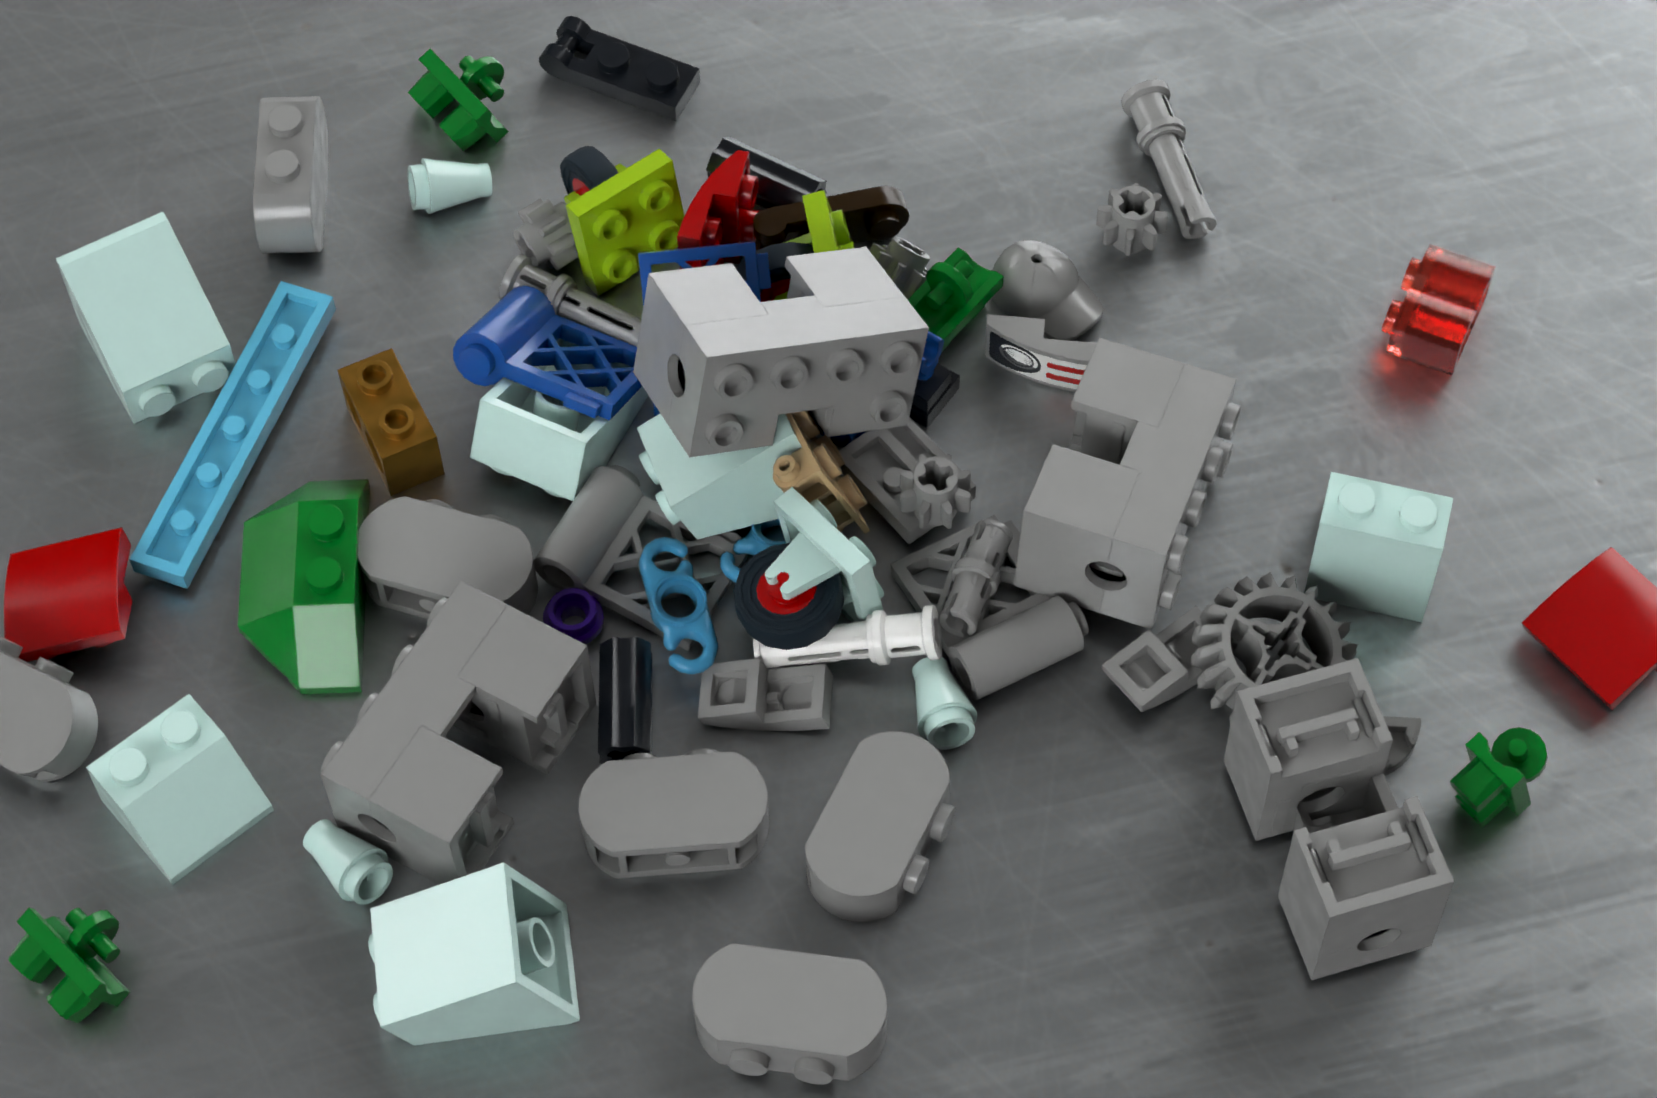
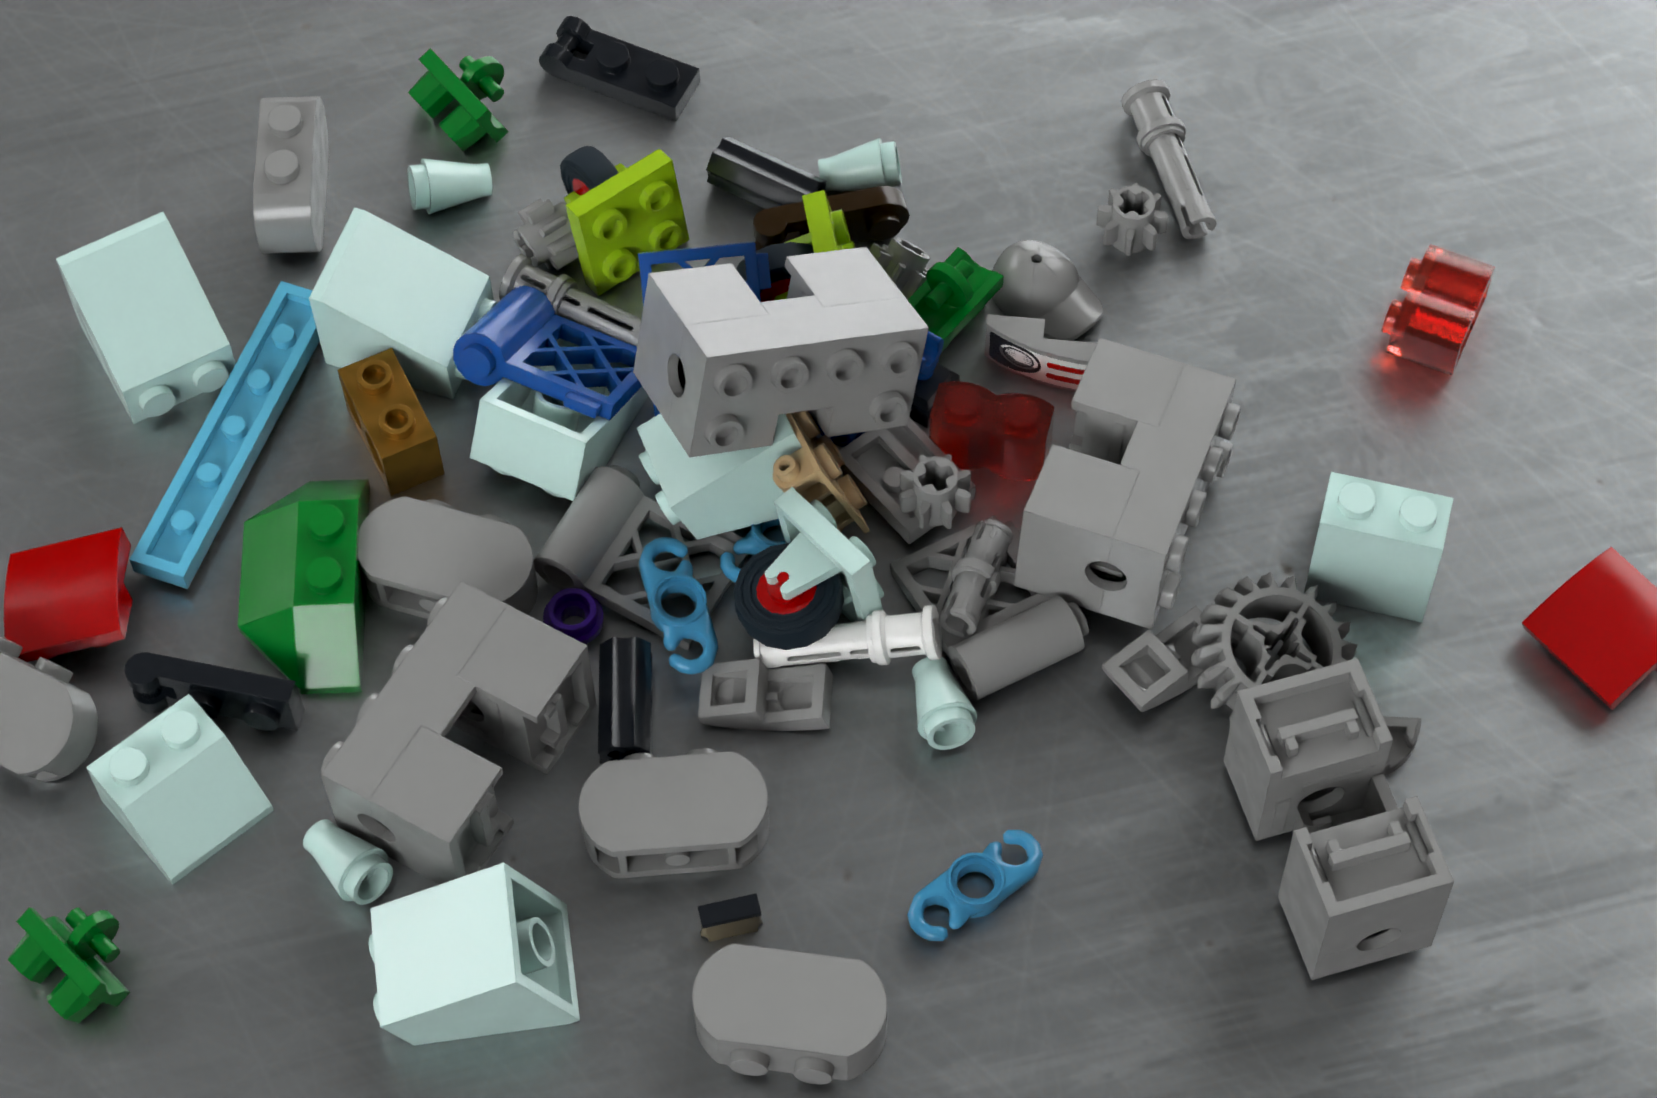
red slope [677,150,760,269] -> none
light grey brick [805,731,956,922] -> none
green hips [1450,727,1548,828] -> none
none -> black plate [124,652,305,731]
none -> light aqua slope [309,207,498,399]
none -> black piece [697,893,763,942]
none -> light aqua cone [818,138,902,192]
none -> dark azure piece [907,830,1043,941]
none -> clear red brick [929,381,1055,481]

